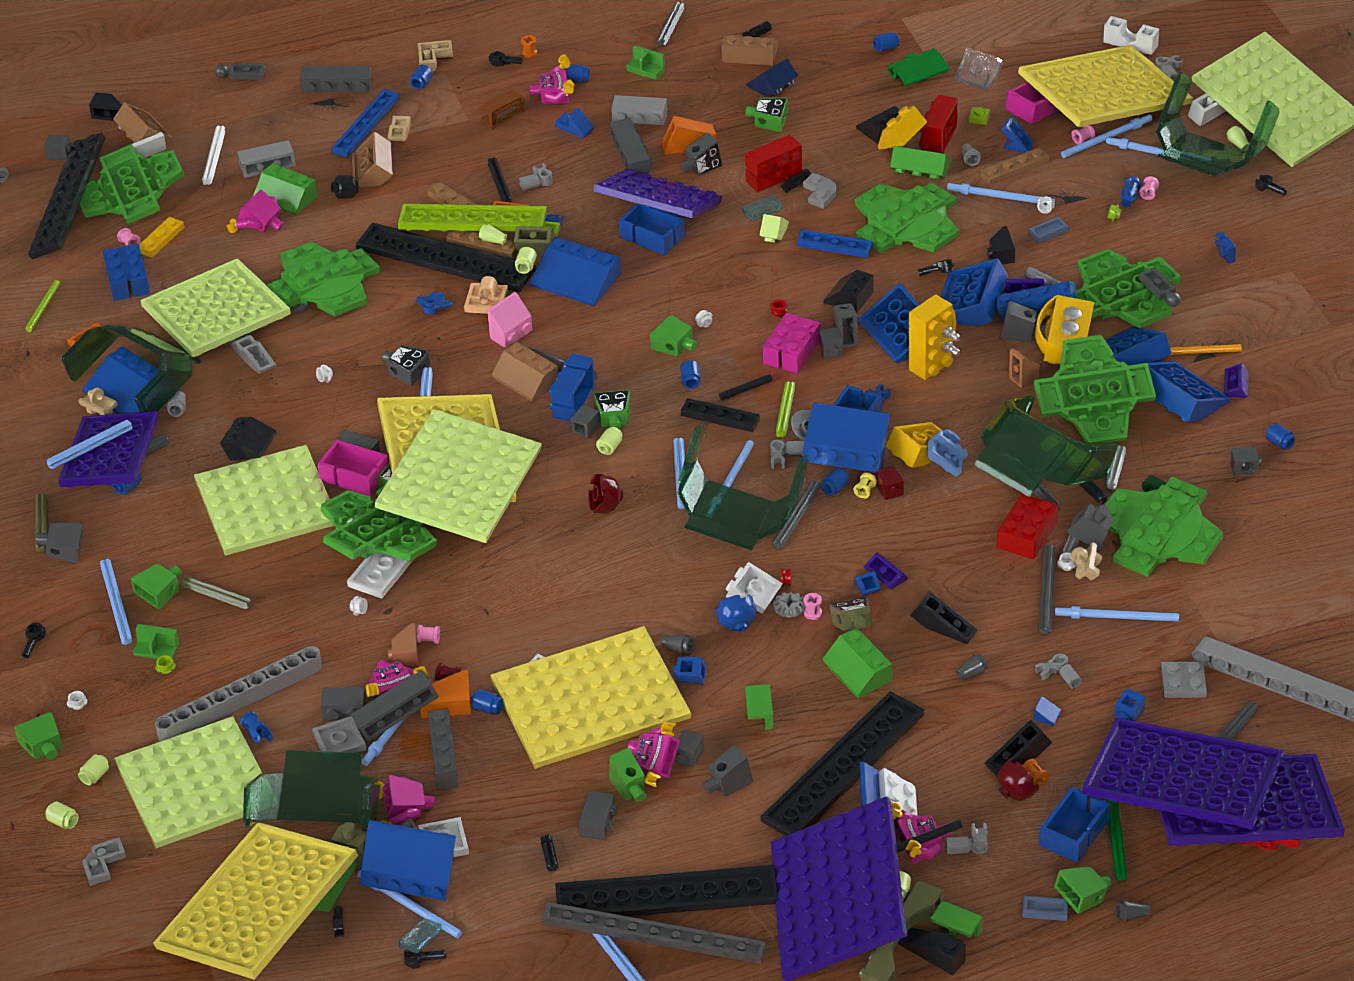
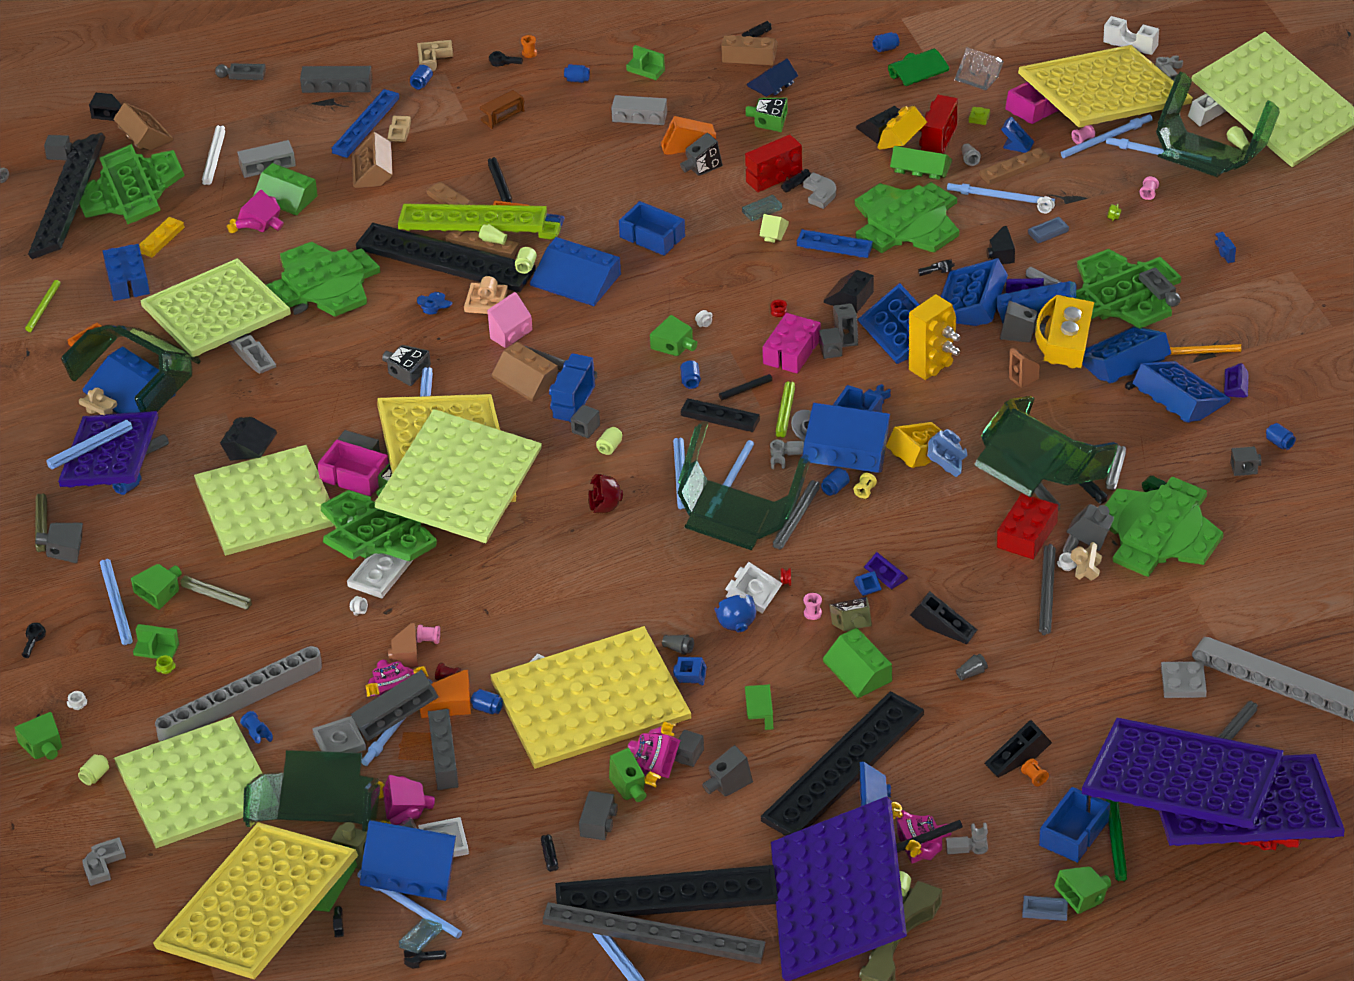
yellowish green brick [46,801,79,829] -> none
bright pink bush [117,228,141,246] -> none
white tile [132,132,166,158] -> none
light grey cone [167,391,186,417] -> none
white plate [316,364,333,383] -> none
dark grey brick [321,687,366,721] -> none
black head [331,175,358,199] -> none
olive brick [514,226,556,254] -> none
light grey bar [519,163,553,191] -> none
dark pink torso [529,54,575,104] -> none
blue slope [555,108,594,138] -> none
torso [593,390,631,429] -> none
dark purple plate [594,169,722,218] -> none
dark grey brick [610,118,652,174] -> none
axle [657,2,684,46] -> none
light grey gear [773,591,806,617] -> none
dark red brick [876,466,904,500] -> none
white plate [878,768,917,815] -> none
black slope [898,928,966,976] -> none
bright green panel [931,900,982,937] -> none
dark red cylinder [997,758,1040,801] -> none
bright green plate [1033,335,1156,446] -> none
slope [1034,697,1061,726] -> none
light grey bar [1035,653,1082,689] -> none
light blue bar [1055,606,1179,622] -> none
blue brick [1114,688,1146,721] -> none
dark grey cone [1115,900,1150,922] -> none
blue piece [1121,176,1141,207] -> none
black bar [1255,175,1287,196] -> none

